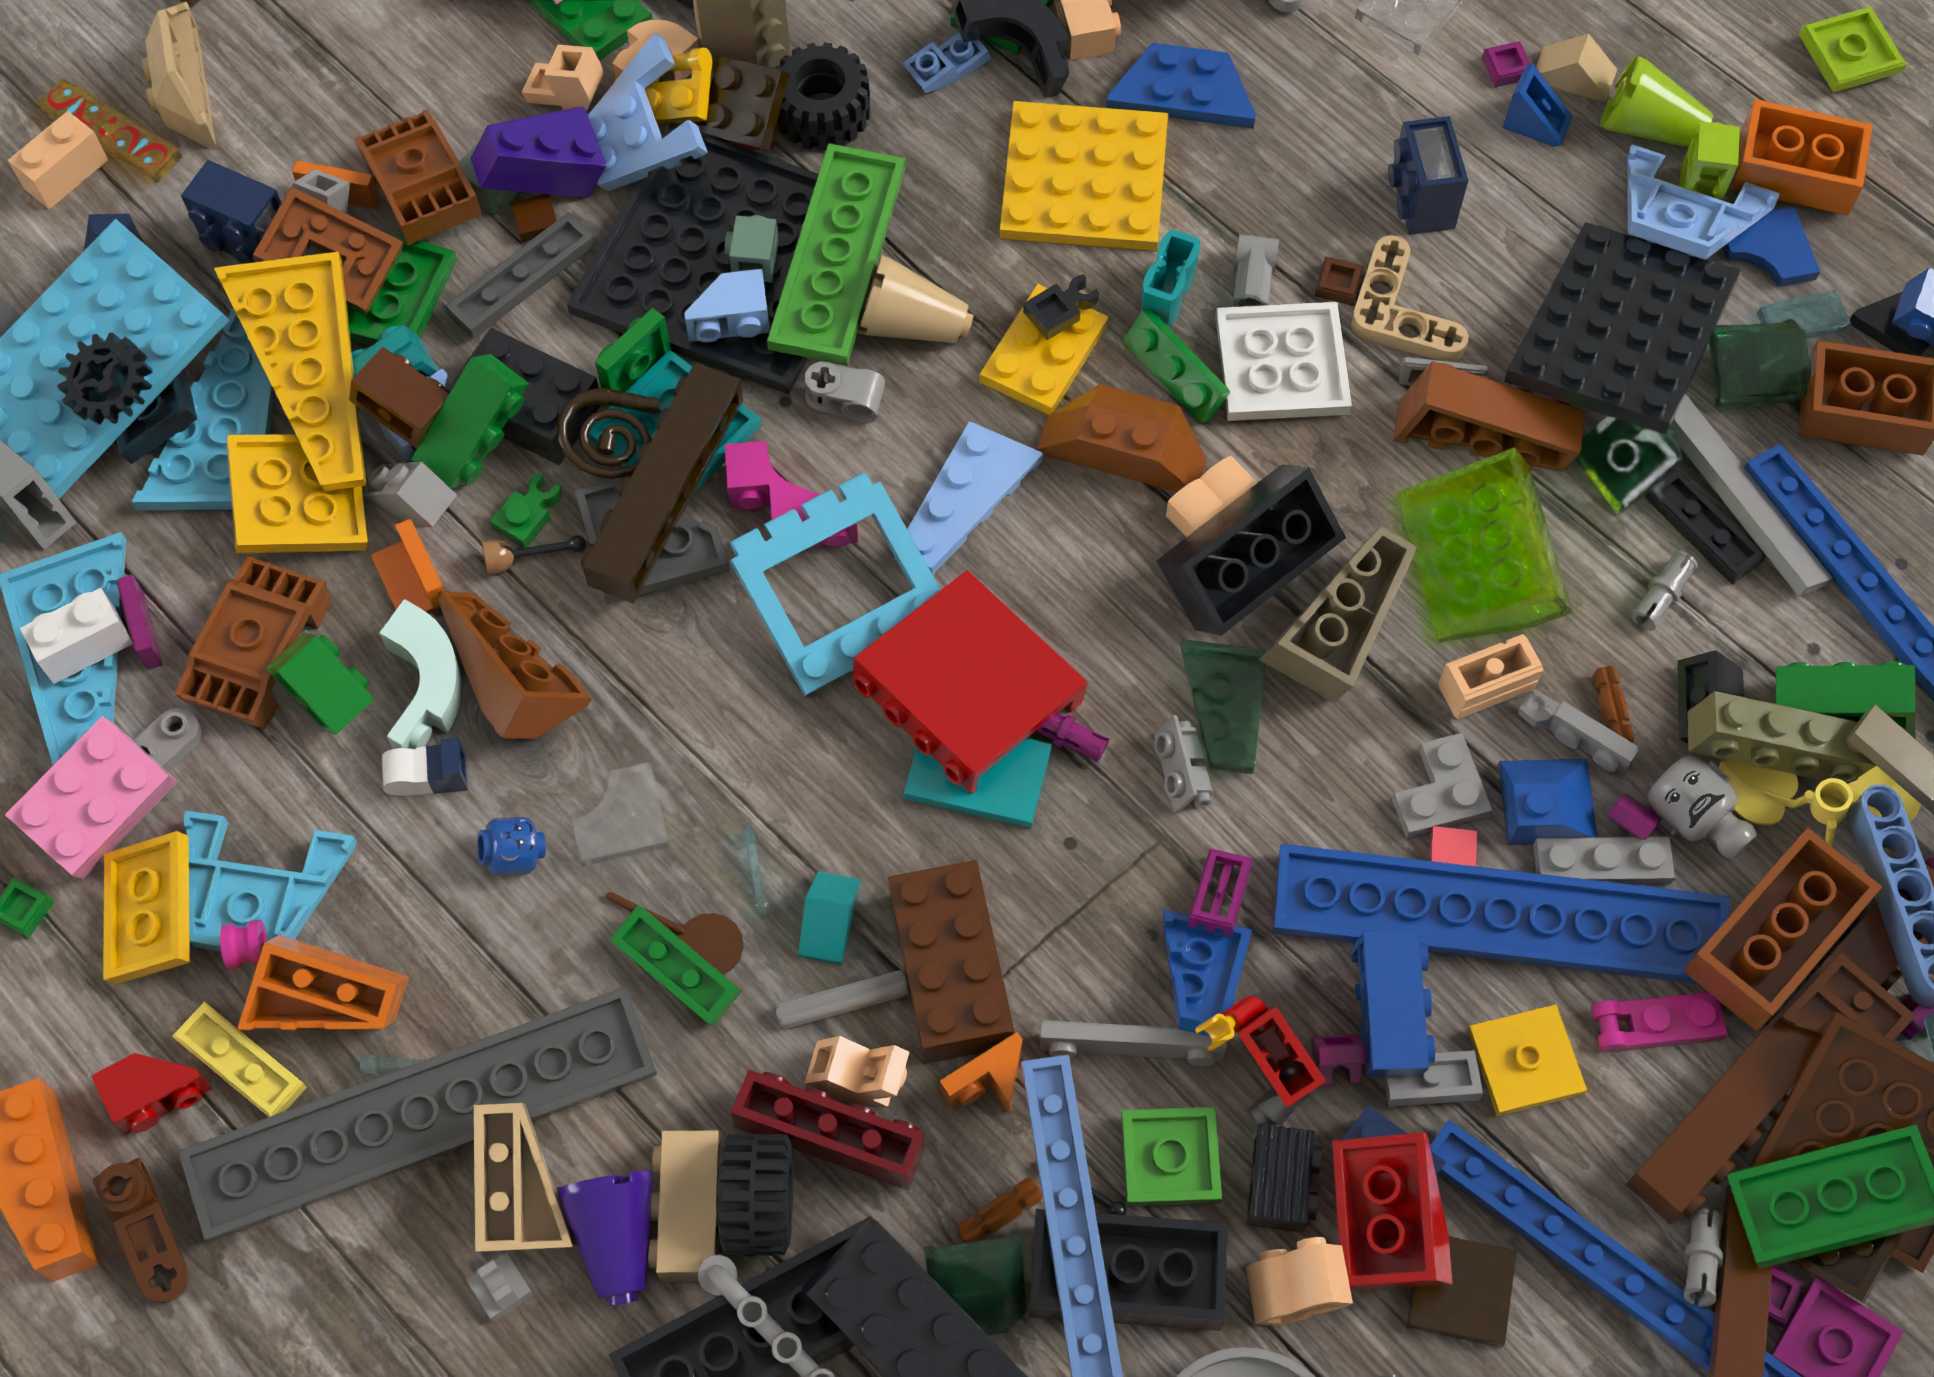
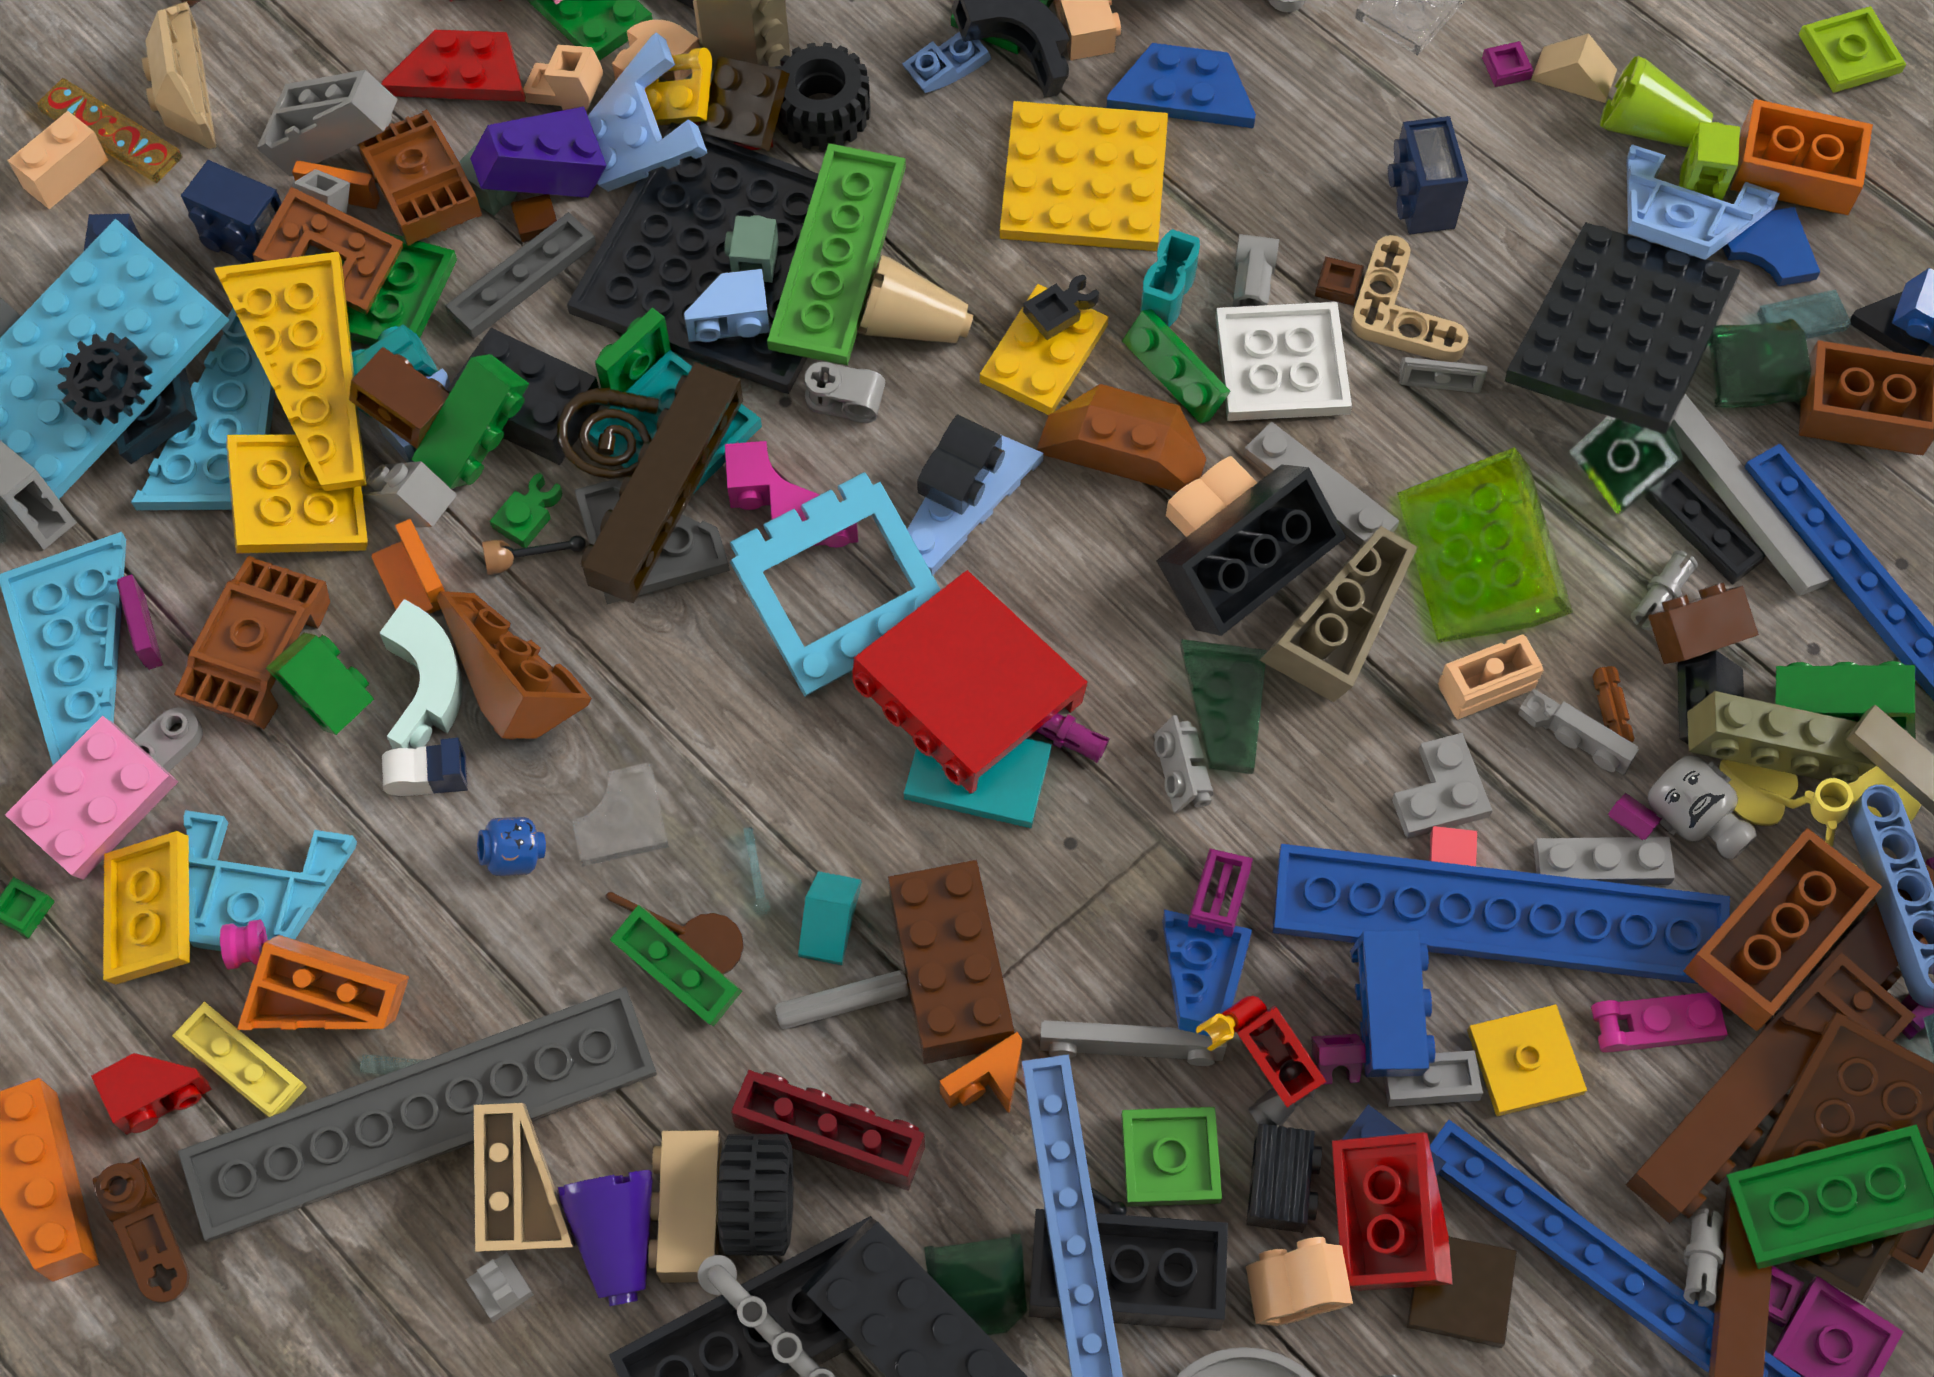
white brick [20,588,132,684] -> none
light nougat brick [804,1036,909,1107] -> none
dark orange axle [957,1178,1042,1248] -> none
dark orange wedge [1393,361,1586,472] -> none
blue slope [1498,759,1597,845] -> none
blue slope [1503,63,1573,147] -> none
none -> light grey wedge [257,70,398,176]
none -> red wing [381,29,526,102]
none -> black brick [917,414,1005,515]
none -> light grey plate [1243,421,1399,546]
none -> reddish brown brick [1648,582,1759,664]

